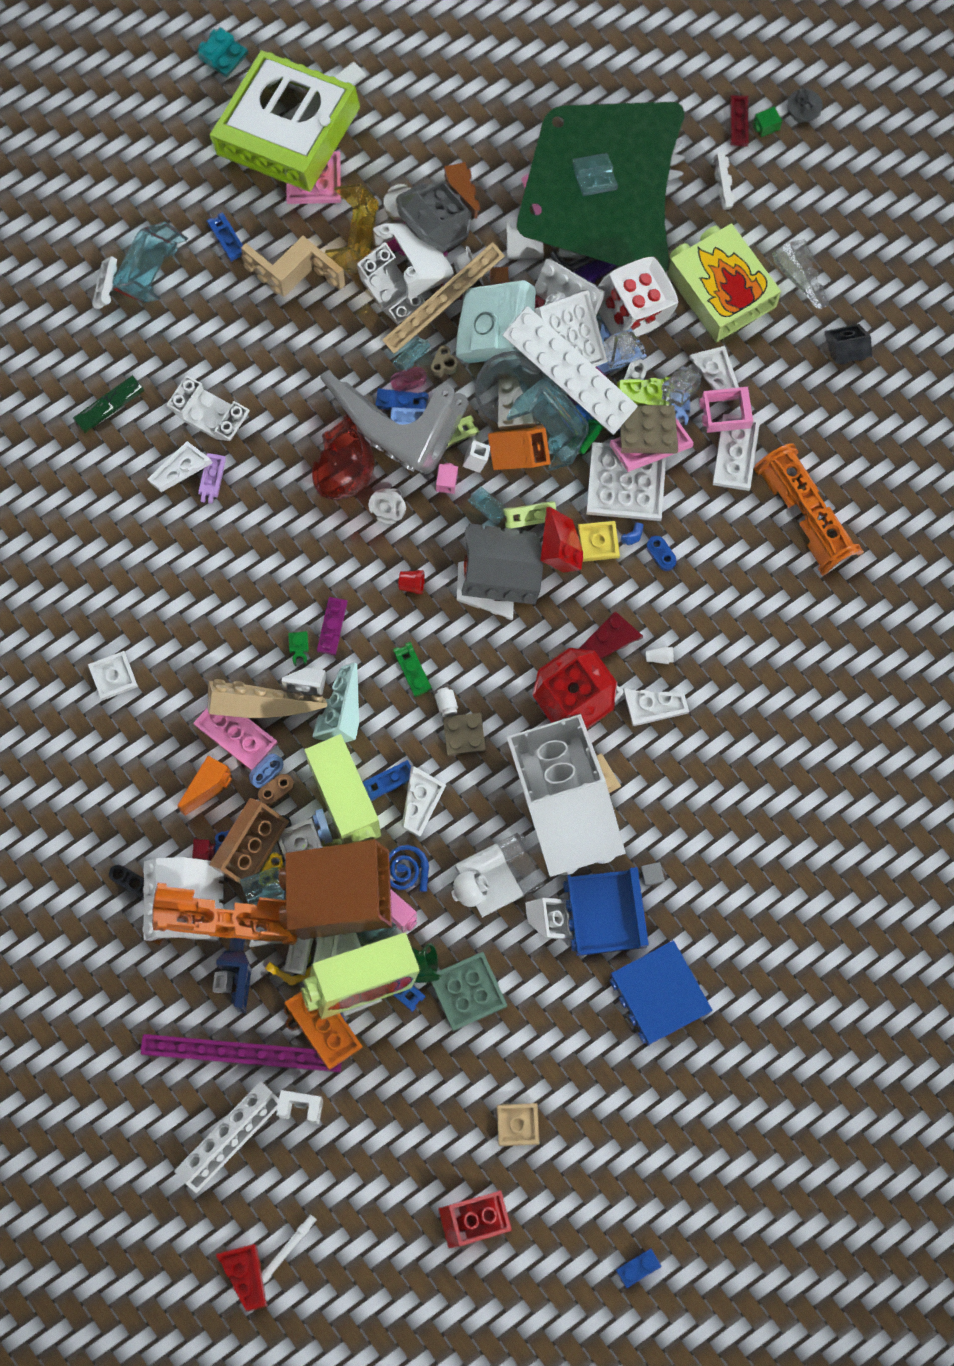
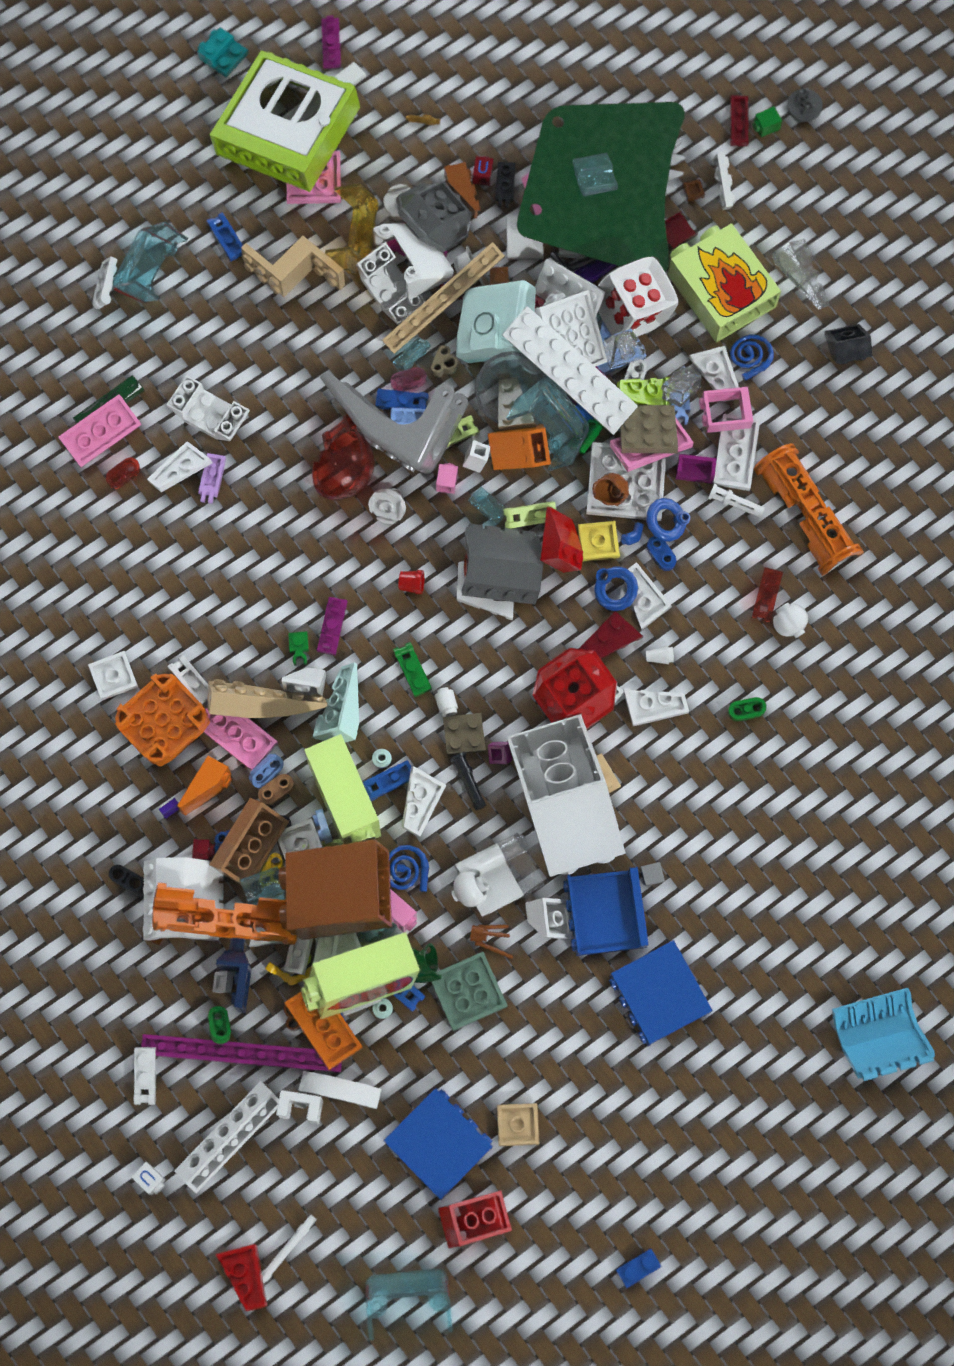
none -> bright pink plate [58,394,142,468]
none -> clear red plate [106,457,140,489]
none -> orange plate [115,673,210,767]
none -> white brick [132,1162,165,1195]
none -> white plate [134,1047,156,1105]
none -> dark purple tile [159,798,179,818]
none -> white plate [167,654,208,705]
none -> green plate [208,1006,231,1044]
none -> white slope [298,1071,382,1109]
none -> magenta plate [321,16,341,69]
none -> clear light blue windscreen [366,1269,453,1341]
none -> light aqua plate [372,749,392,768]
none -> light aqua plate [373,998,393,1019]
none -> blue panel [383,1088,493,1200]
none -> pearl gold piece [406,115,441,125]
none -> black pin [450,752,487,811]
none -> dark orange plant [470,924,513,959]
none -> dark red brick [472,156,494,186]
none -> magenta slope [488,742,513,764]
none -> black hinge [495,162,516,208]
none -> dark orange hair [592,473,629,506]
none -> blue piece [594,566,638,611]
none -> white wing [624,562,672,630]
none -> blue piece [646,498,690,542]
none -> dark red piece [665,211,698,249]
none -> magenta panel [676,454,717,484]
none -> reddish brown tile [682,179,705,202]
none -> white pin [708,483,765,518]
none -> green plate [728,697,767,721]
none -> blue piece [730,334,774,381]
none -> clear red plate [751,567,783,622]
none -> white plant [773,603,808,638]
none -> medium azure hinge [832,988,935,1081]

